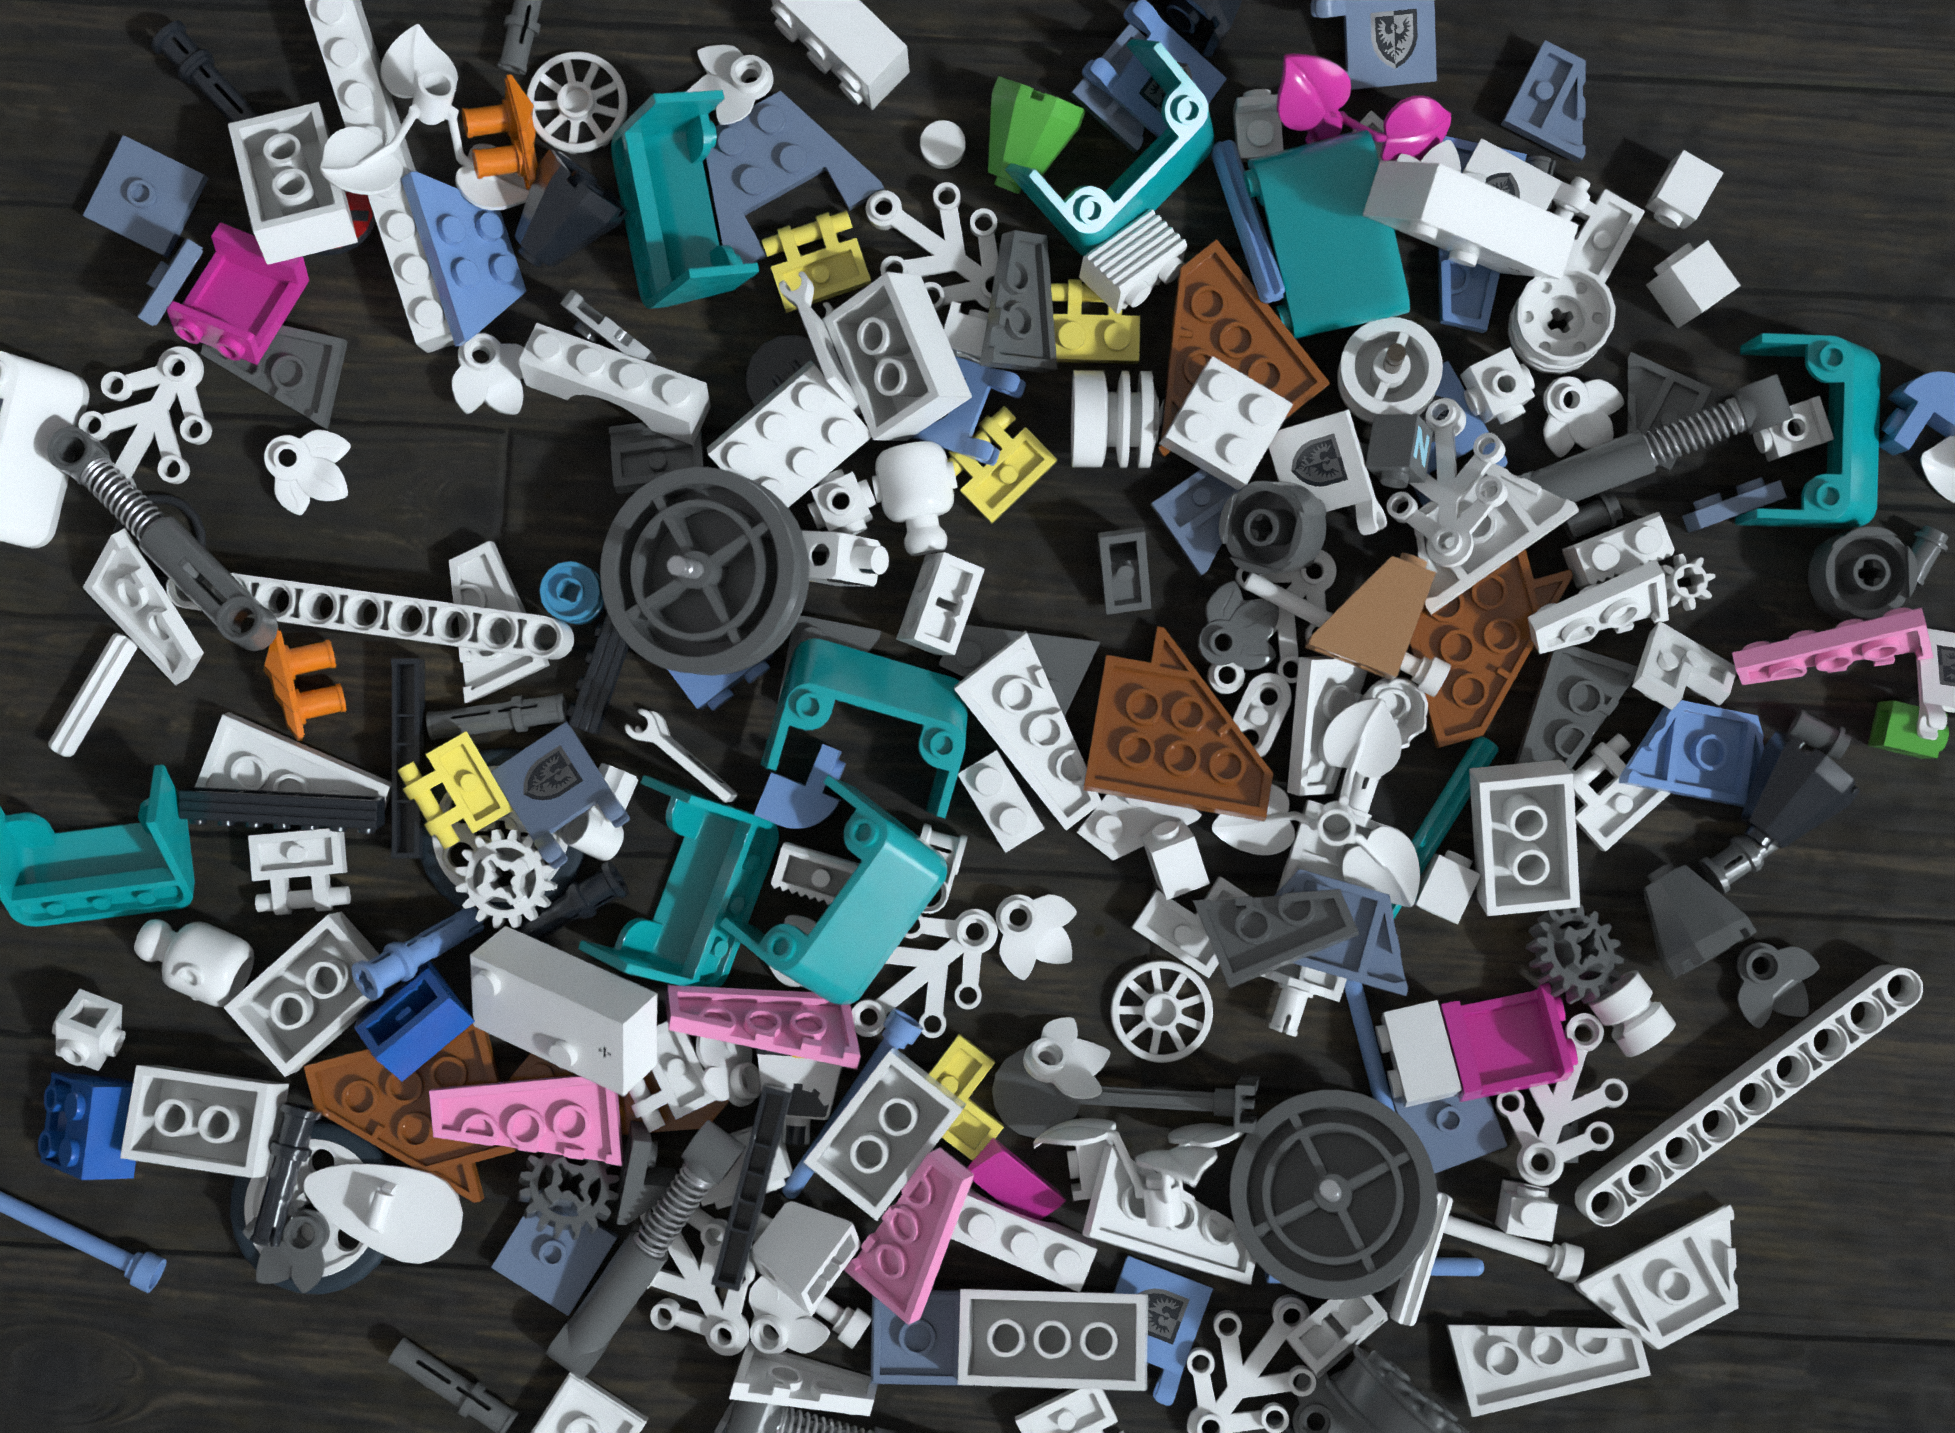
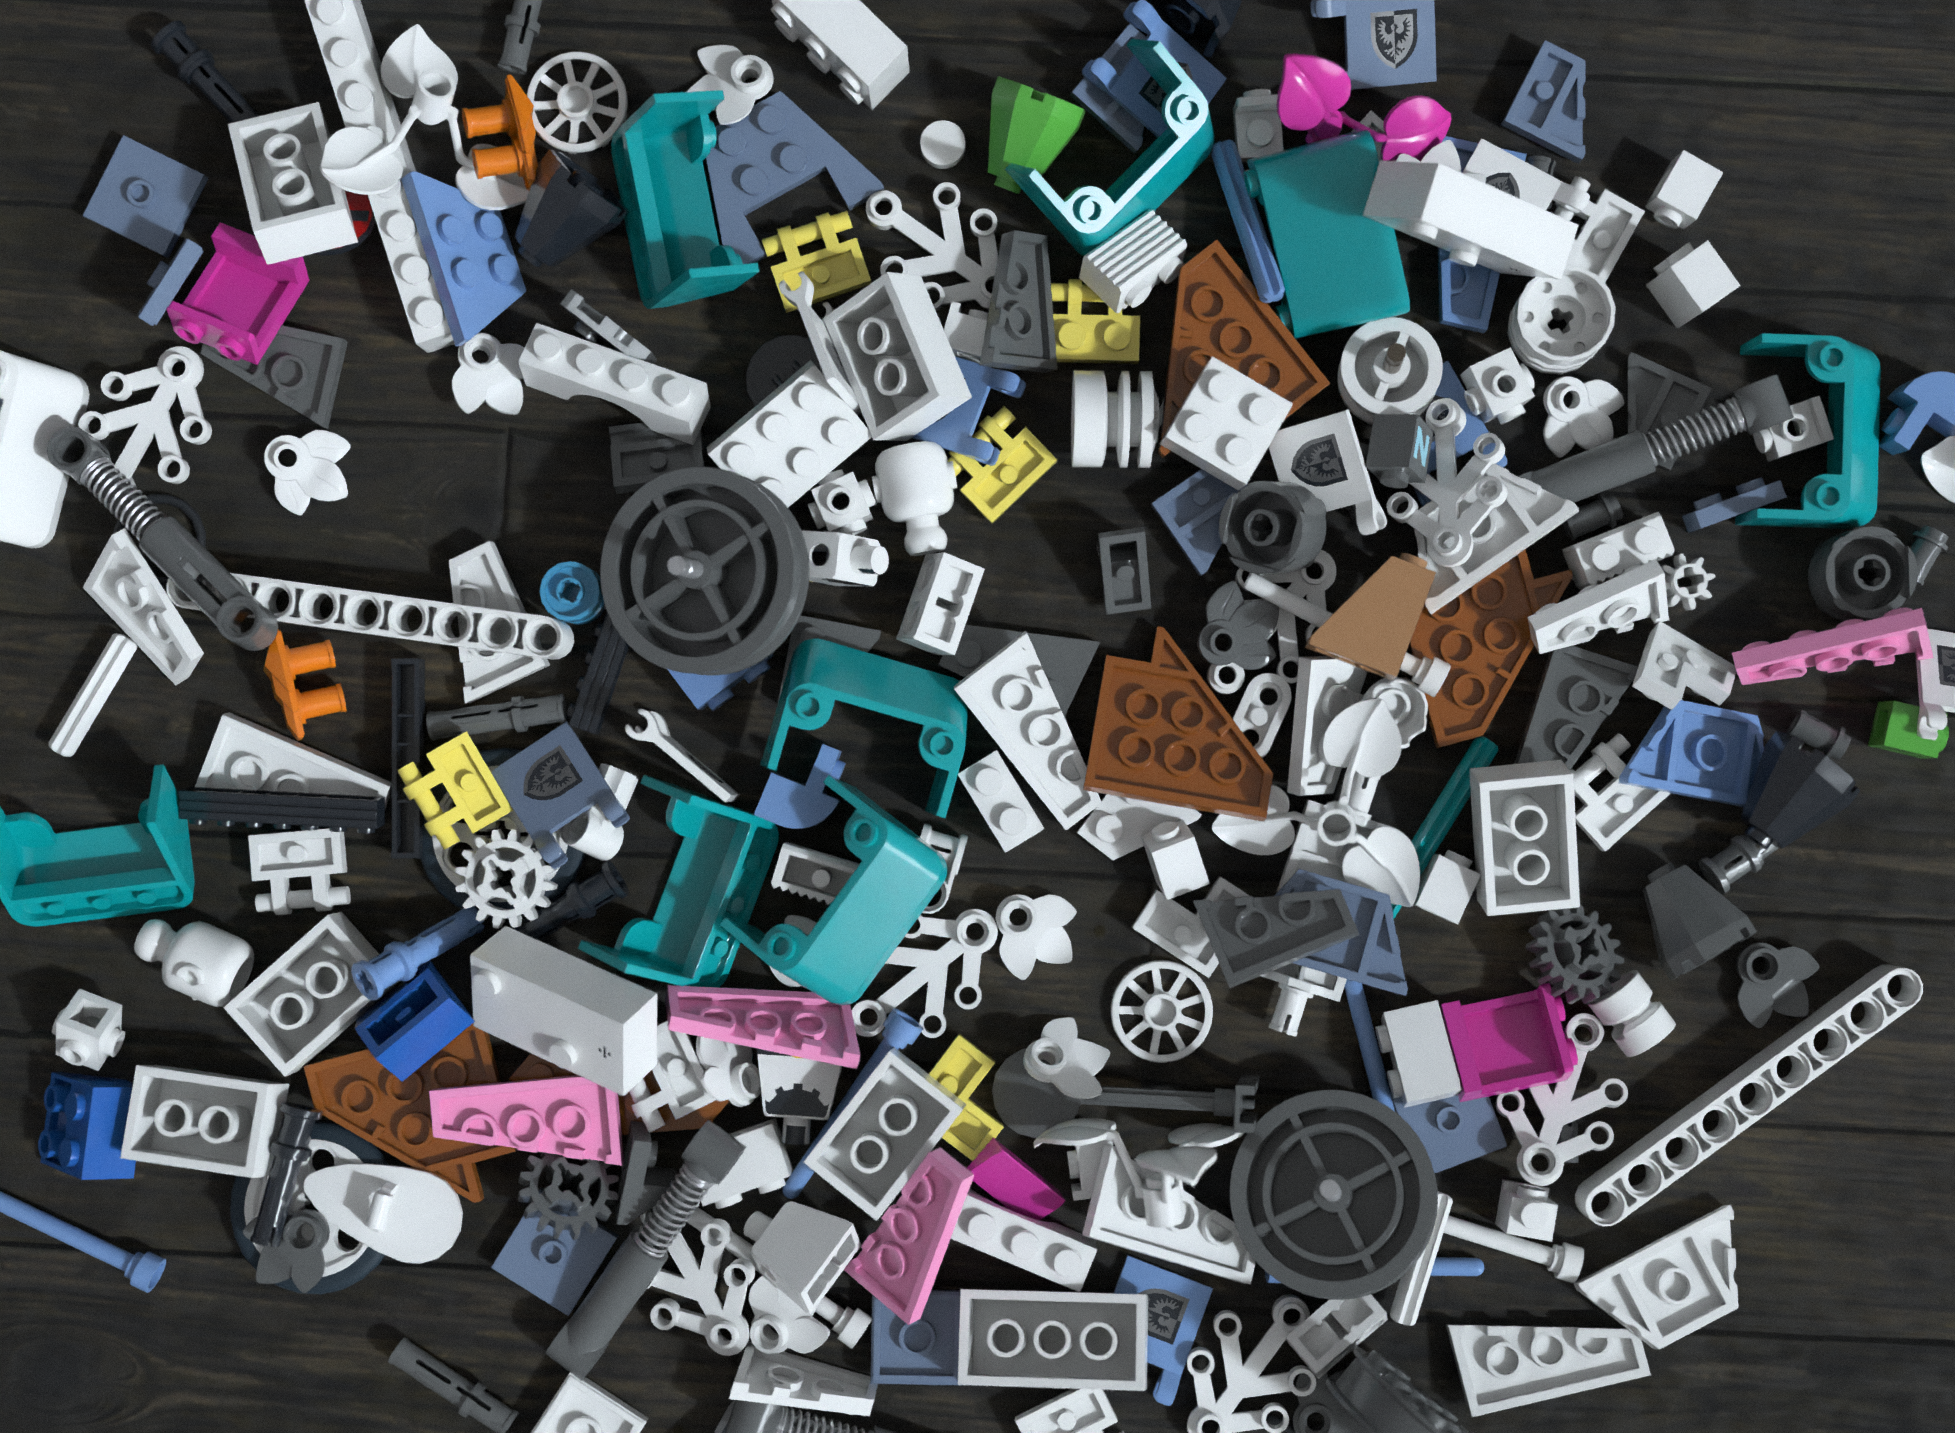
black piece [711,1082,793,1292] -> none

